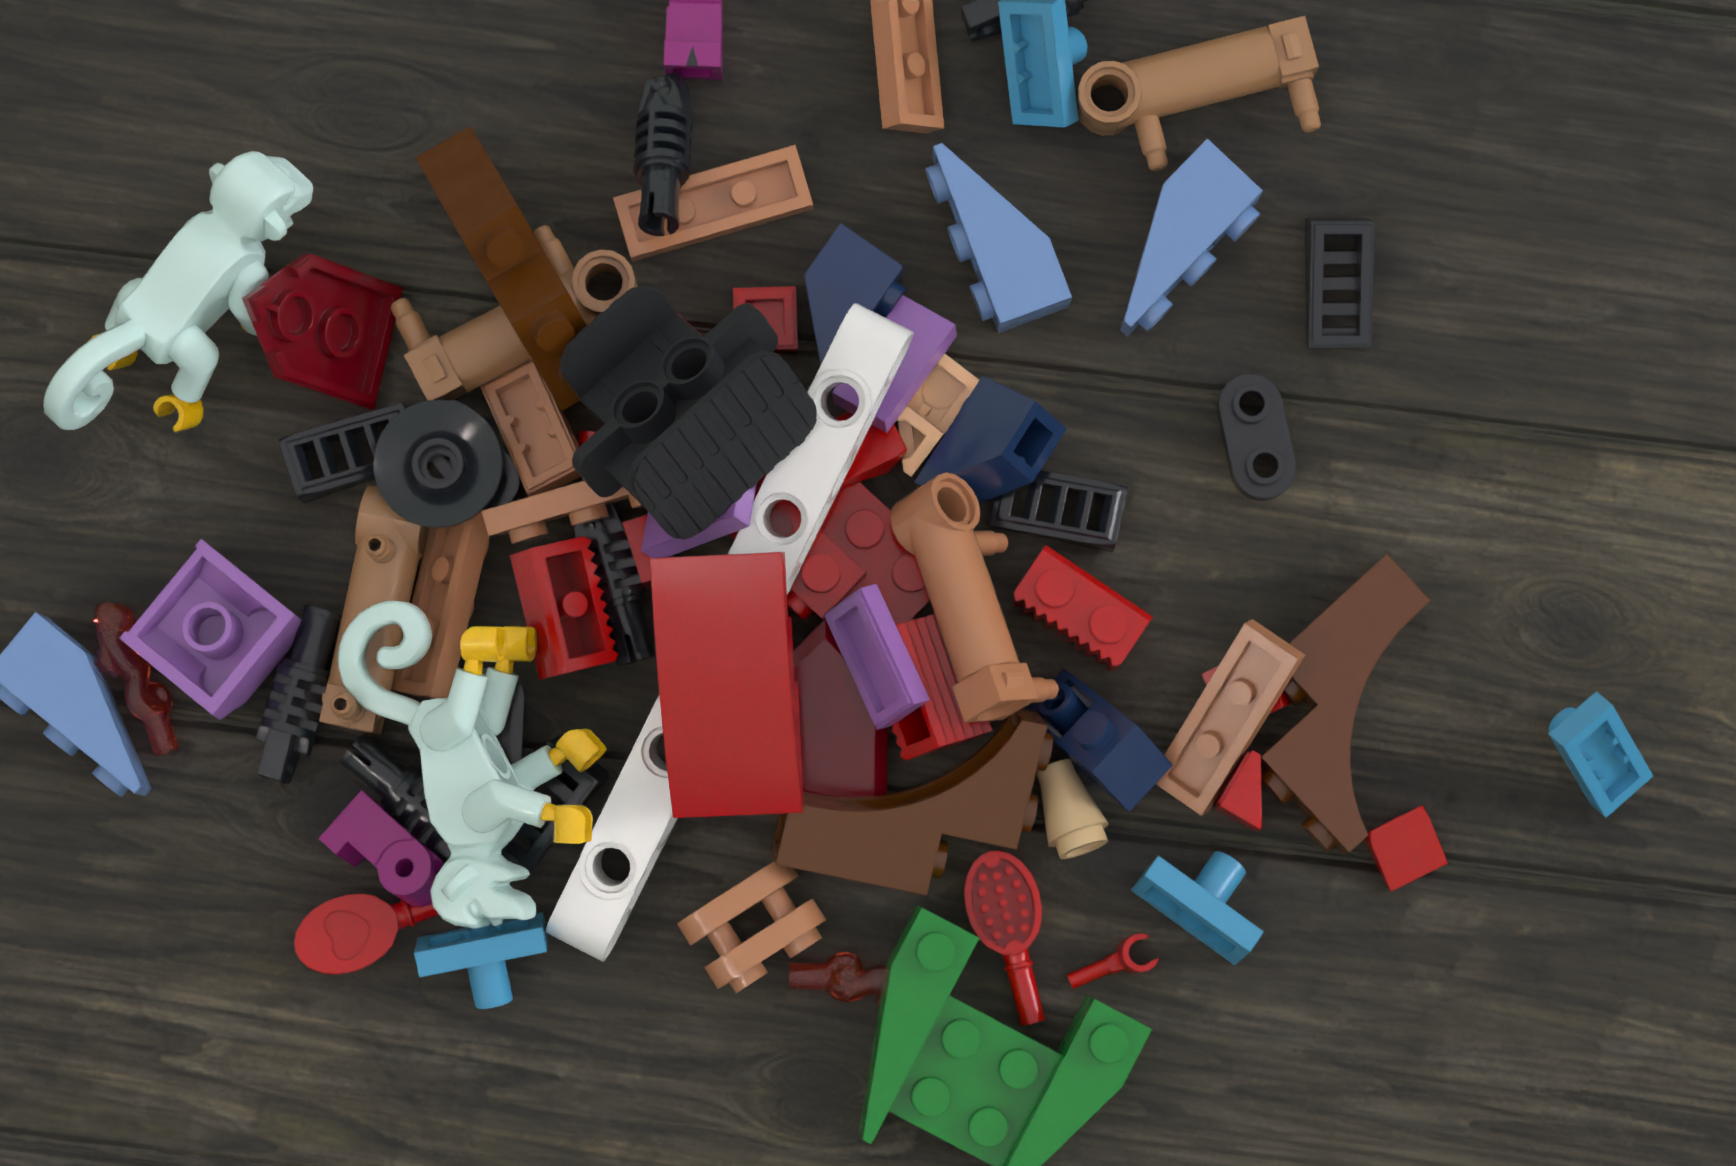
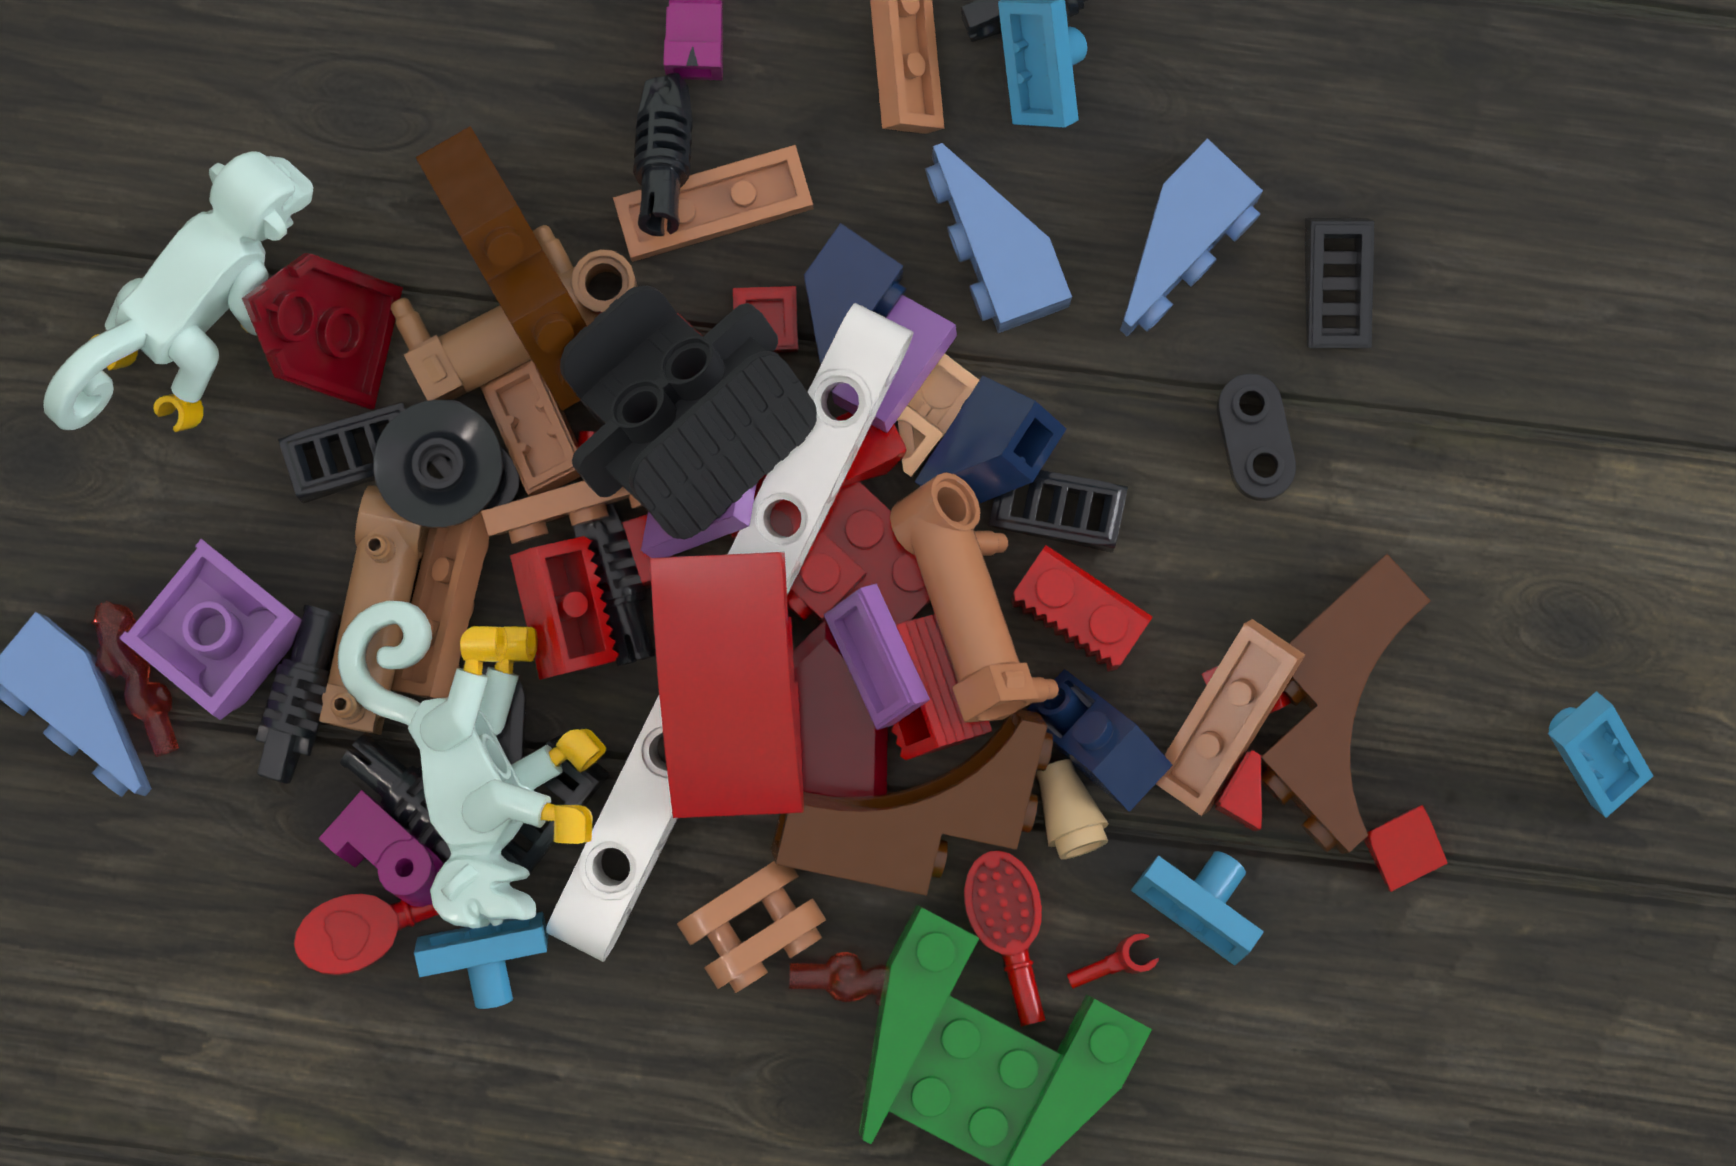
medium nougat piece [1076,16,1321,171] -> none

